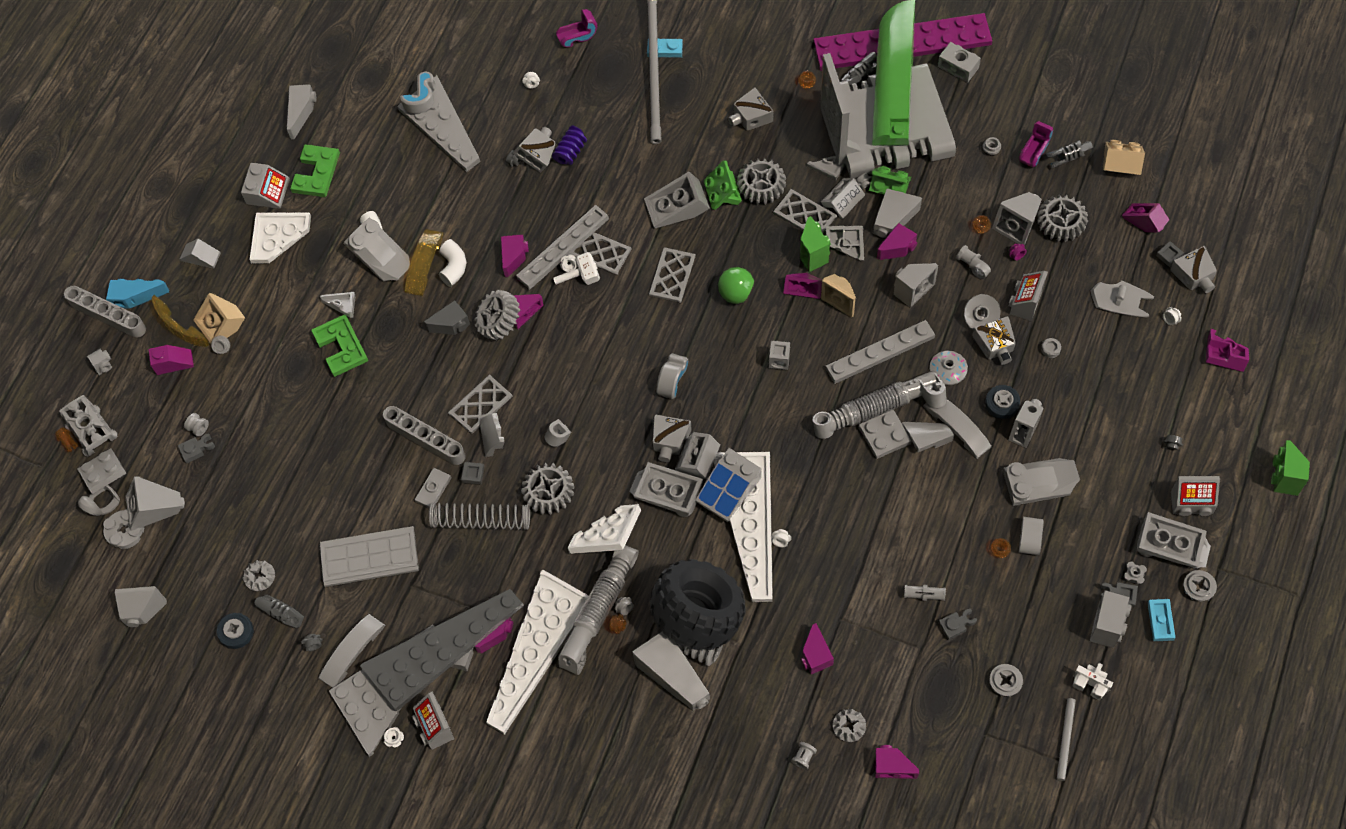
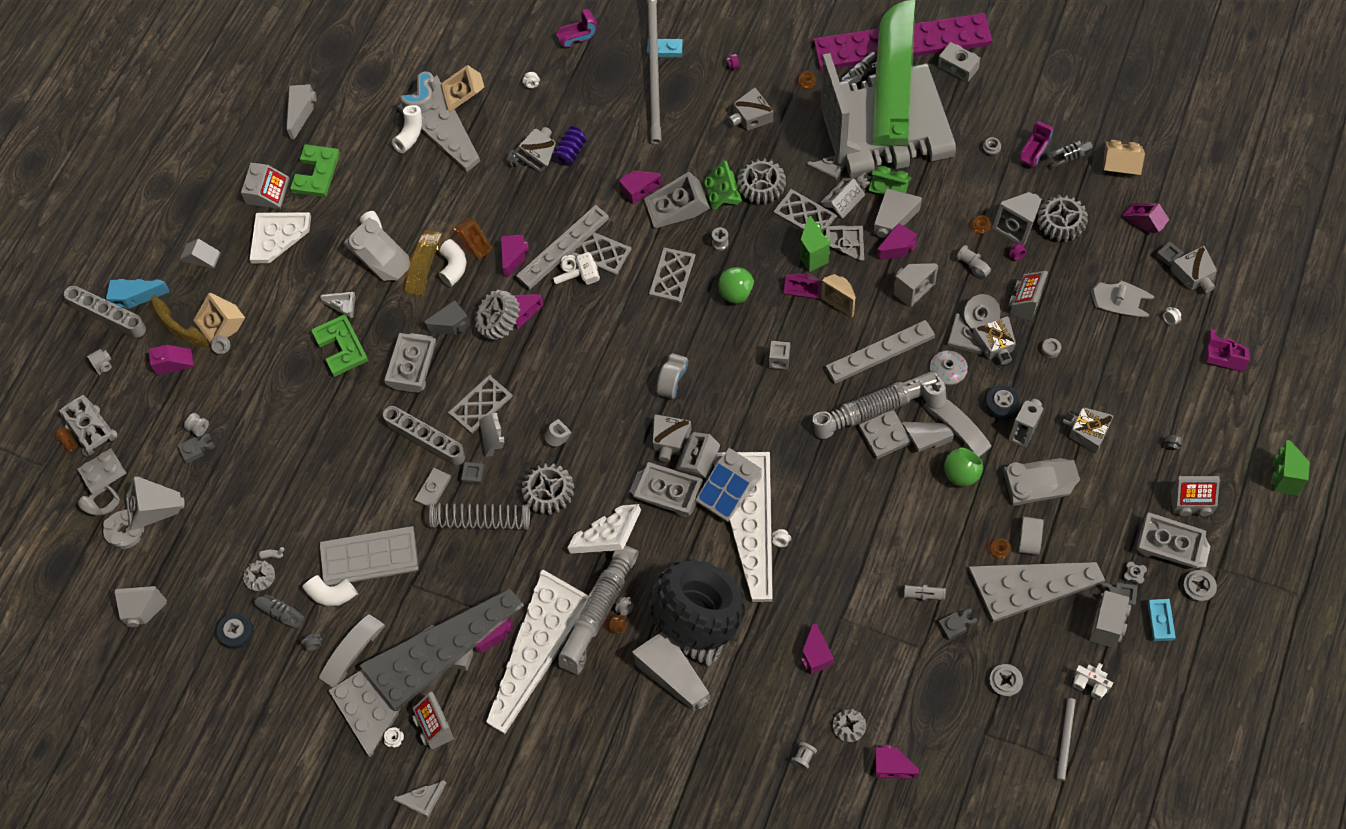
none -> light grey piece [259,547,284,559]
none -> white cylinder [302,575,358,606]
none -> light grey slope [384,333,436,392]
none -> white cylinder [392,105,422,153]
none -> light grey tile [393,780,447,817]
none -> tan slope [441,65,484,112]
none -> clear orange slope [453,217,494,260]
none -> magenta slope [619,171,662,204]
none -> light grey bush [712,227,729,251]
none -> magenta plate [727,53,740,71]
none -> bright green helmet [944,448,983,487]
none -> light grey tile [948,313,983,355]
none -> light grey wing [968,562,1105,623]
none -> torso [1063,408,1113,454]

